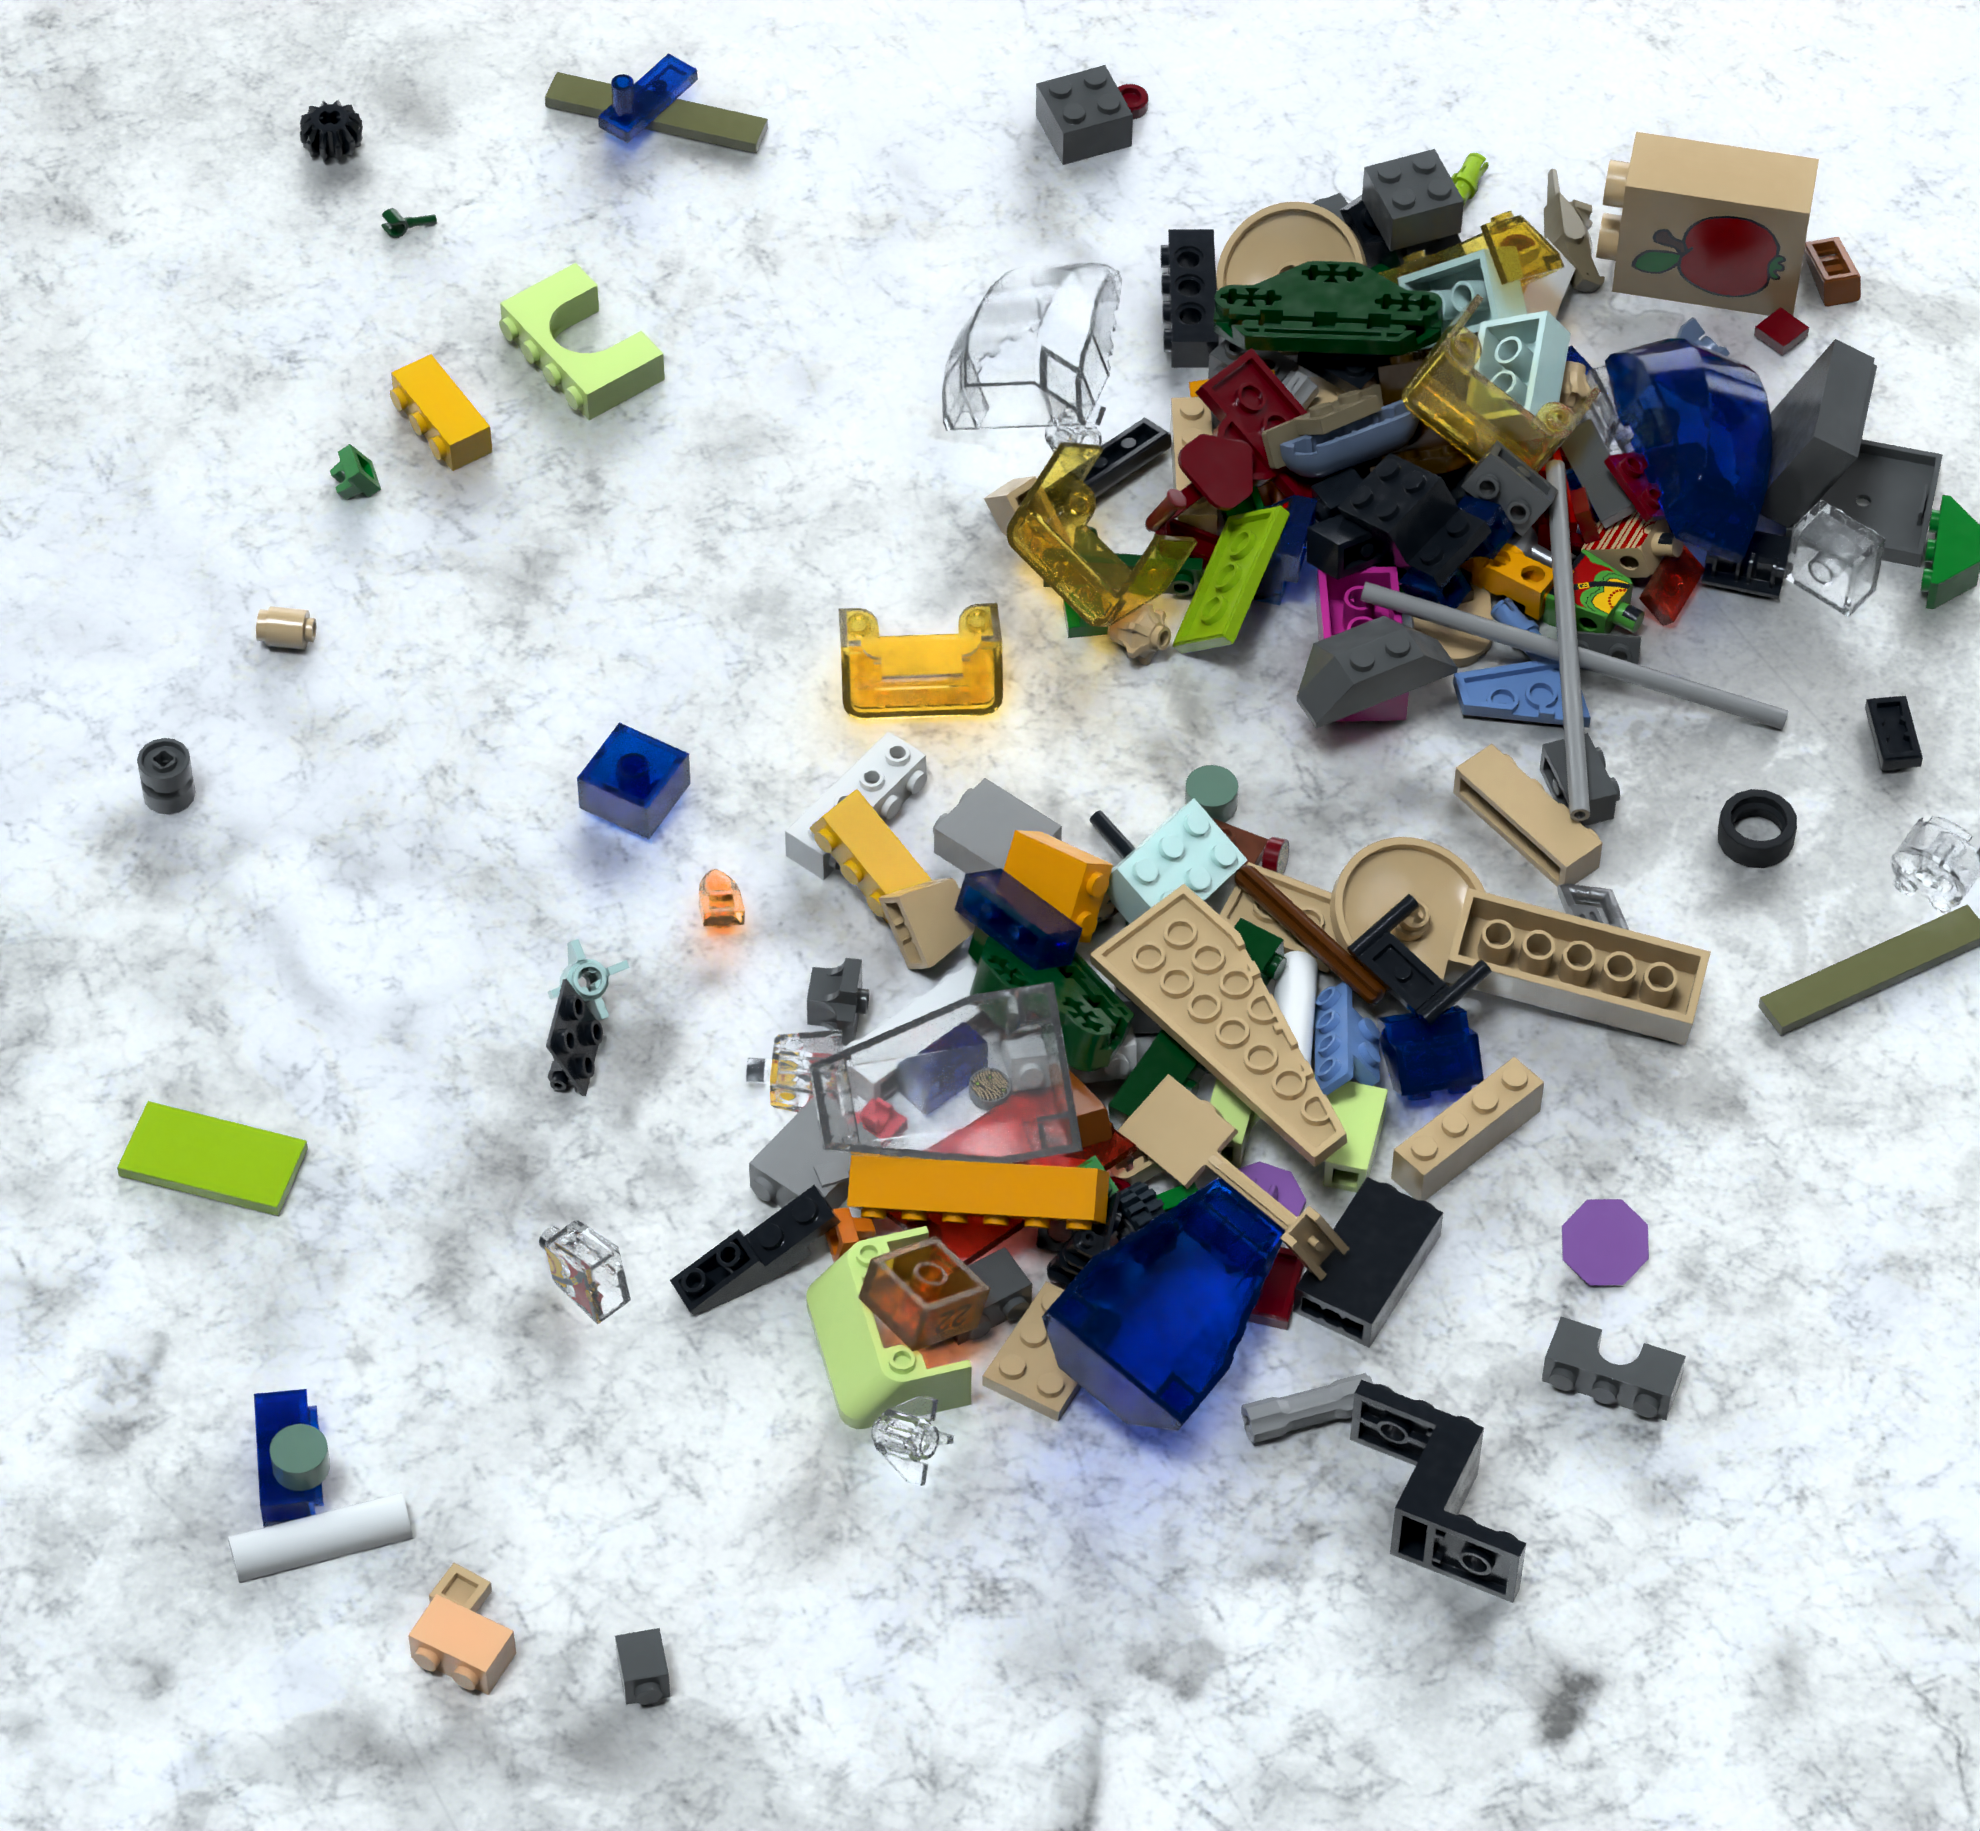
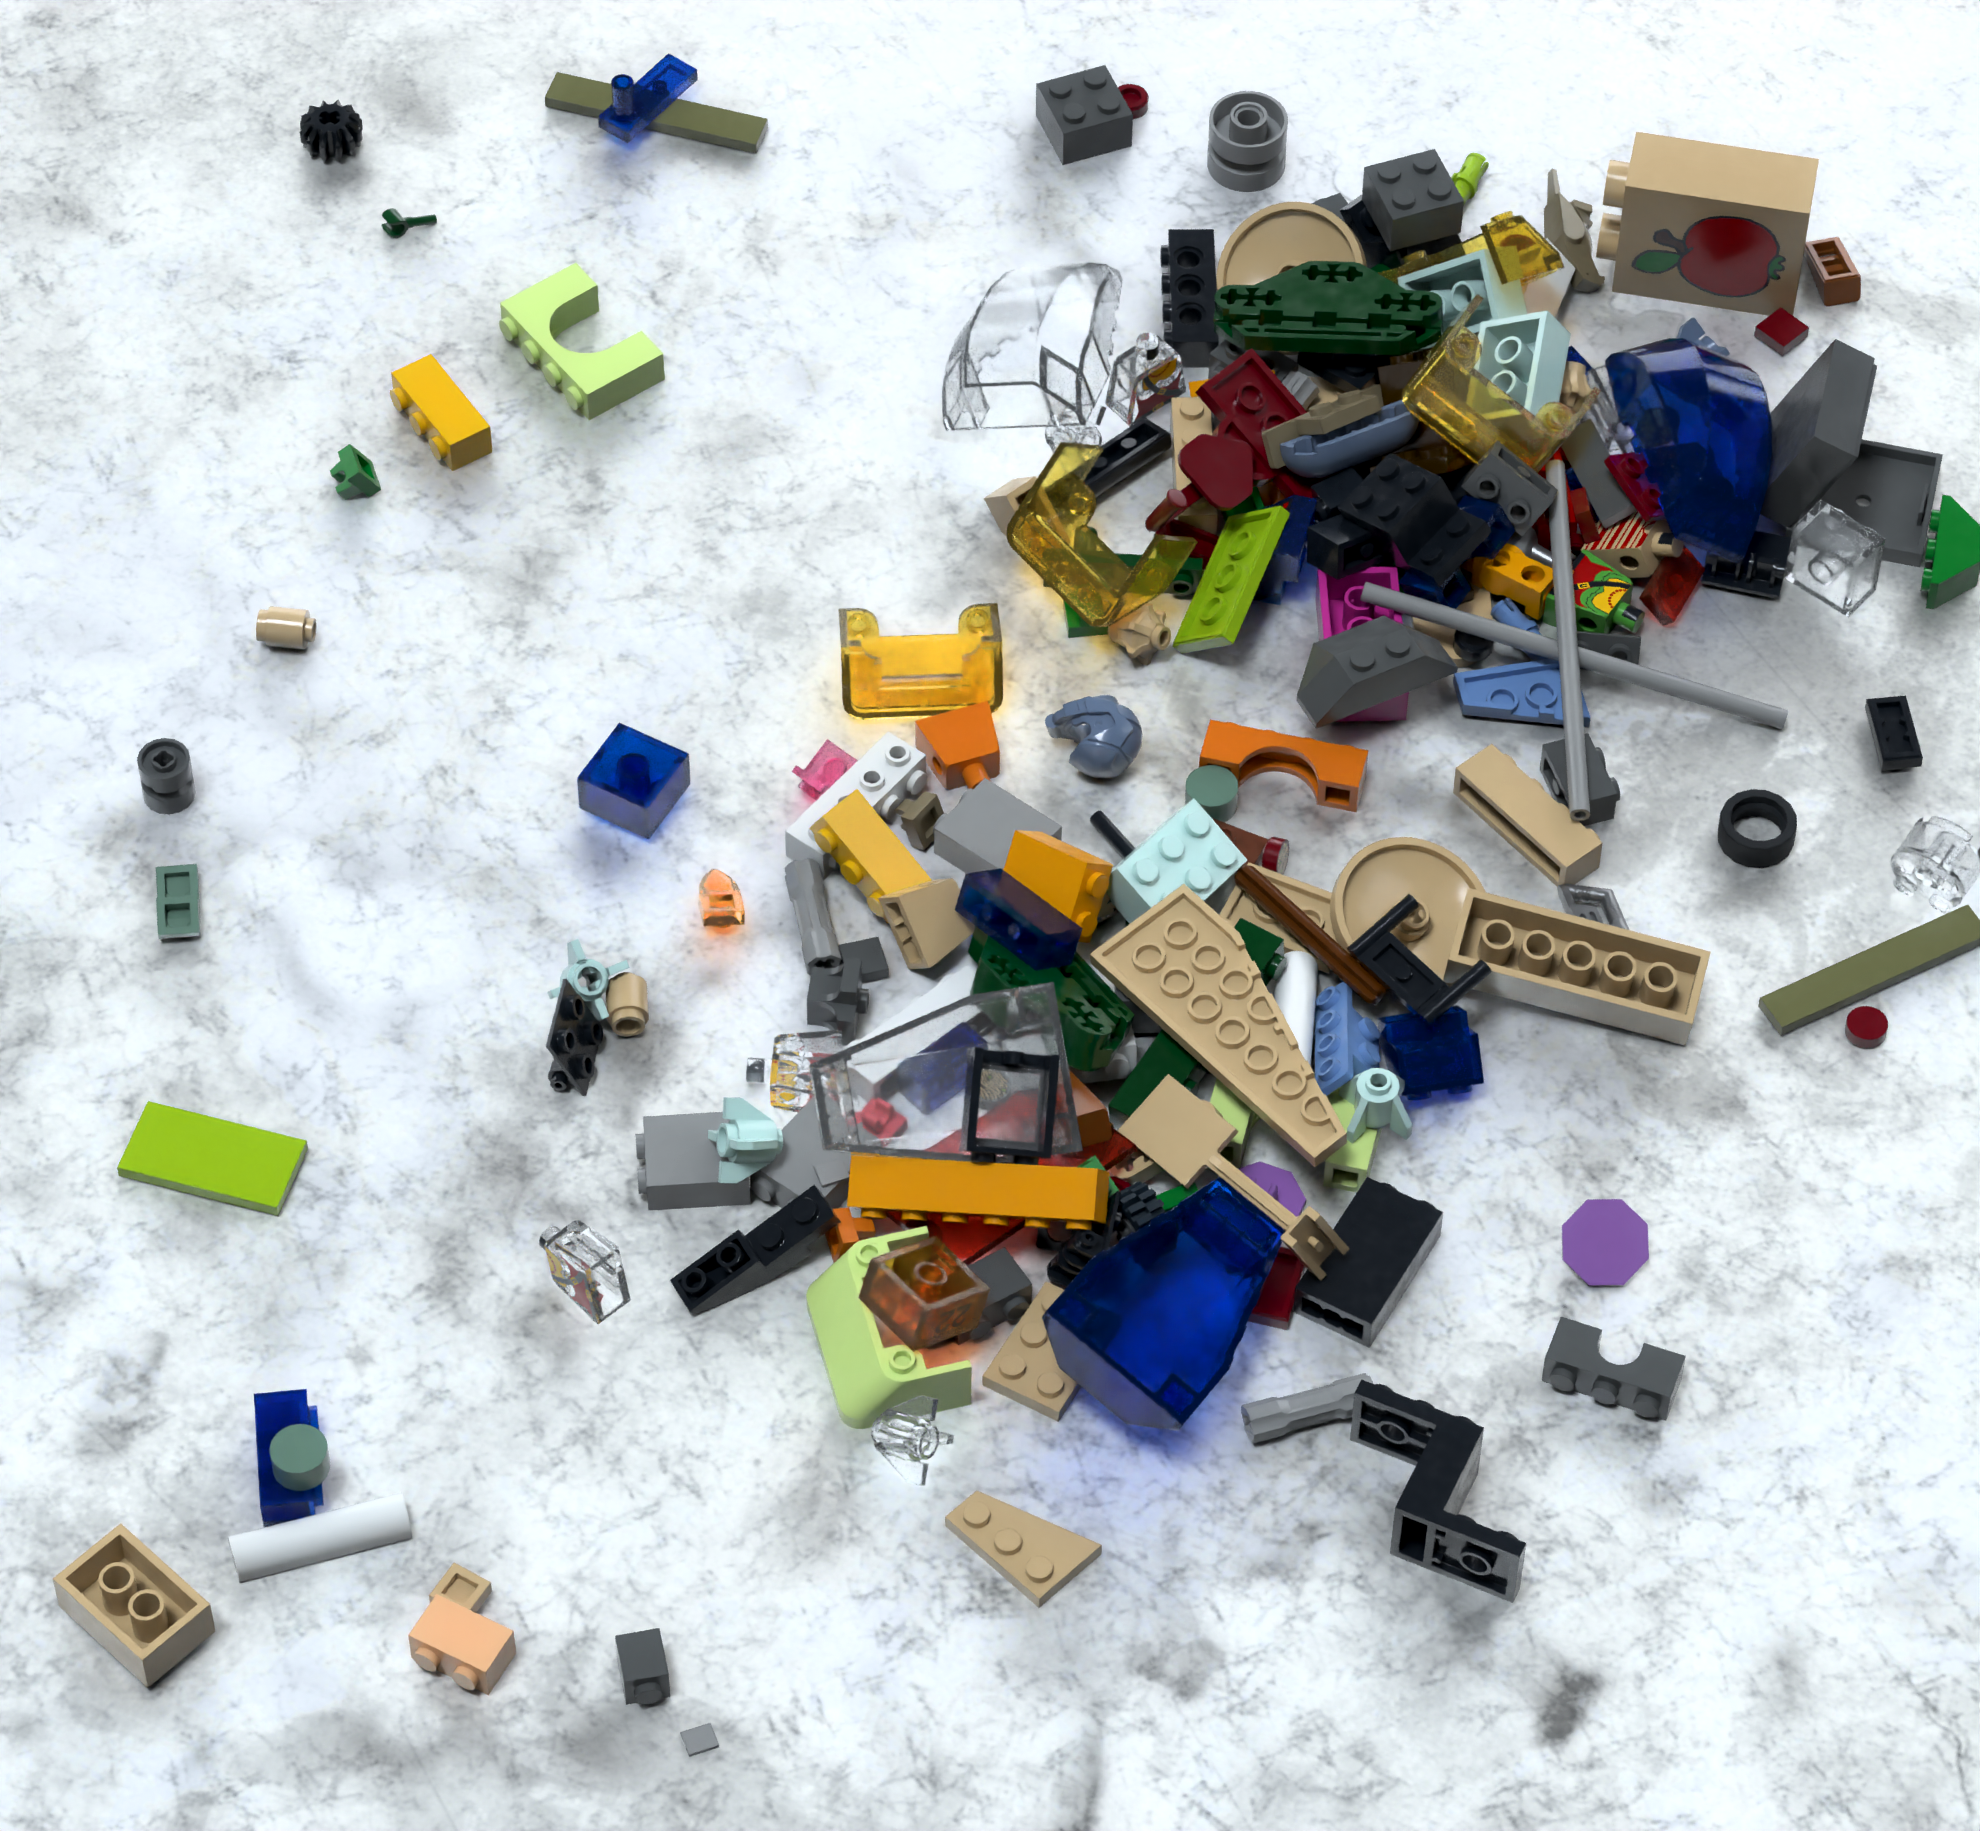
tan brick [1391,1057,1544,1201] -> none
none -> tan brick [53,1523,215,1688]
none -> sand green slope [156,864,200,939]
none -> tan brick [606,972,649,1037]
none -> light grey brick [635,1112,750,1211]
none -> light grey window [680,1723,719,1757]
none -> light aqua brick [708,1097,783,1184]
none -> light grey axle [784,858,841,975]
none -> clear pink bracket [791,739,858,801]
none -> dark grey tile [838,937,889,983]
none -> dark tan tile [895,791,944,850]
none -> orange torso [915,701,1000,790]
none -> tan wing [945,1490,1102,1608]
none -> window [959,1047,1060,1165]
none -> sand blue helmet [1045,695,1143,778]
none -> clear torso [1105,333,1186,427]
none -> orange arch [1199,720,1368,812]
none -> light grey wheel [1207,91,1288,192]
none -> light aqua brick [1339,1068,1413,1144]
none -> black tile [1453,630,1494,662]
none -> dark red tile [1845,1006,1888,1048]

